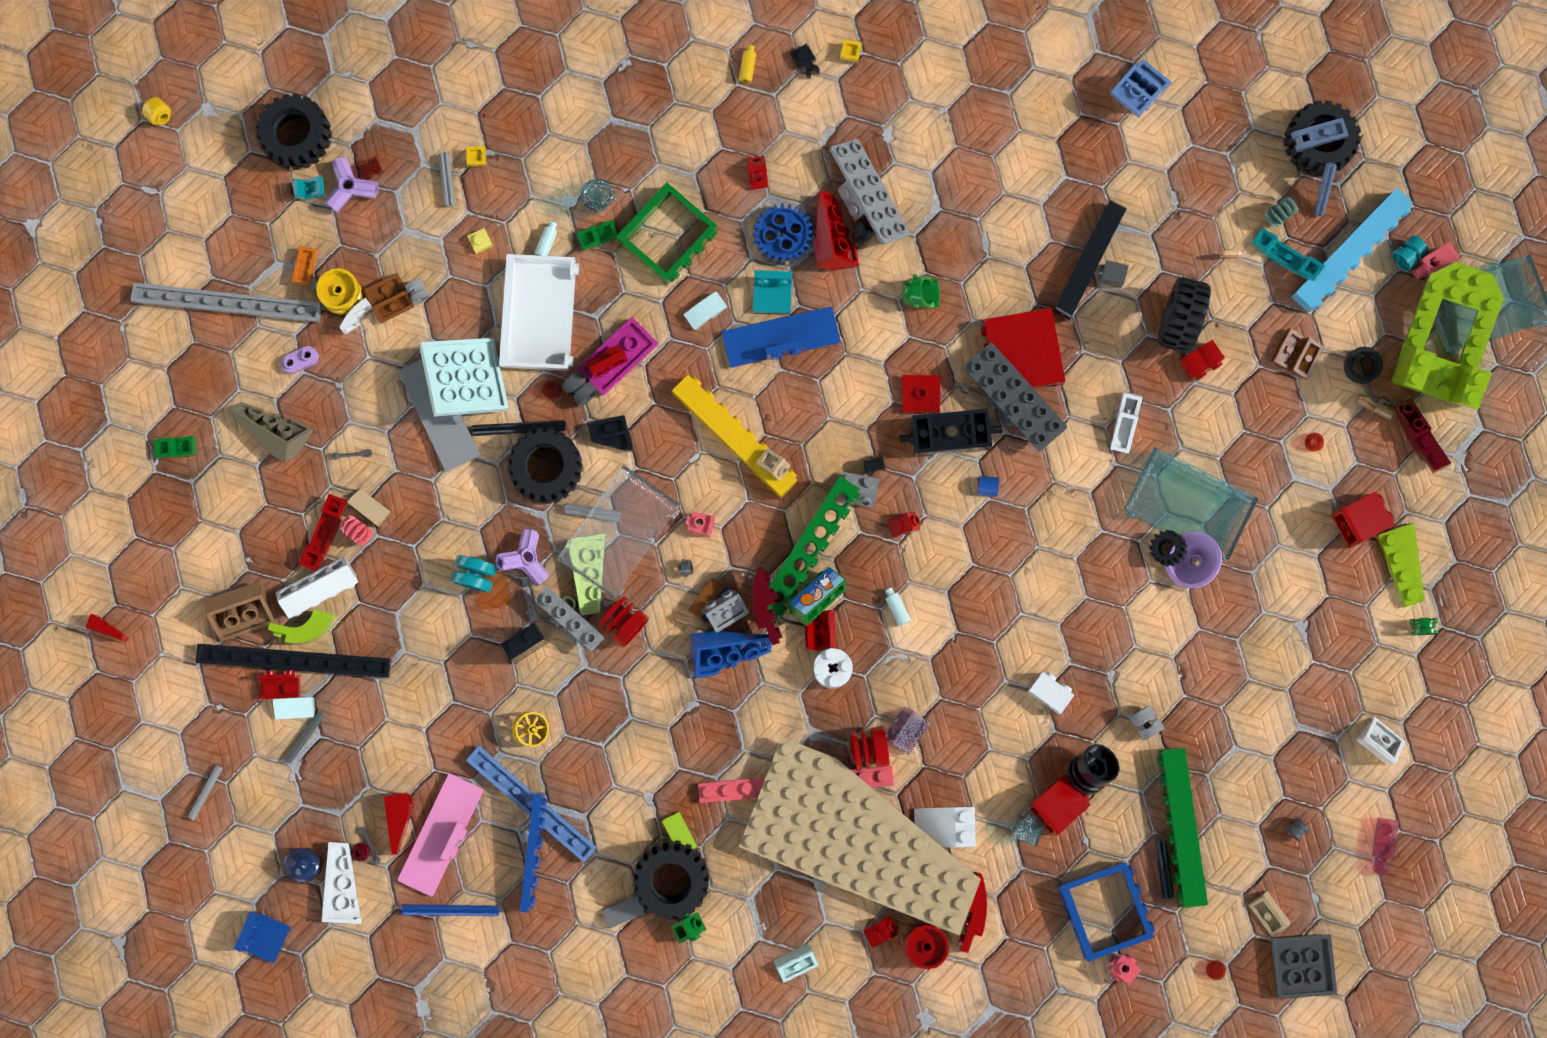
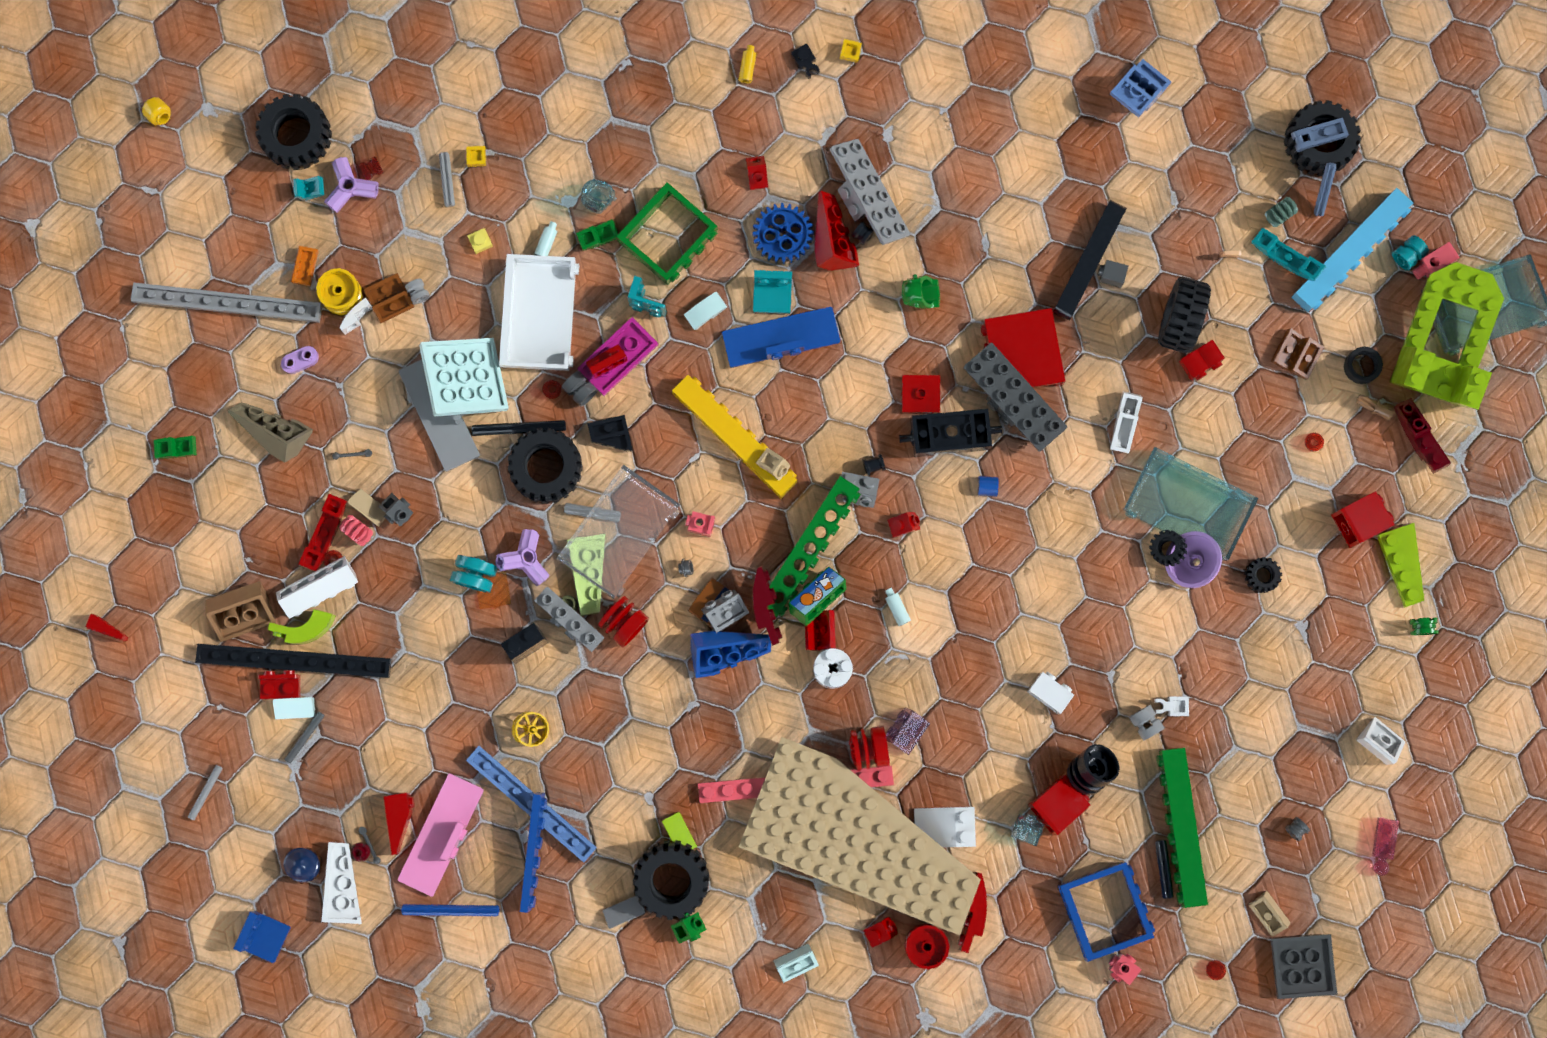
none -> clear red plate [324,550,343,566]
none -> dark grey brick [378,493,414,527]
none -> teal bracket [628,276,666,318]
none -> white plate [1155,697,1189,717]
none -> black tyre [1244,557,1282,593]

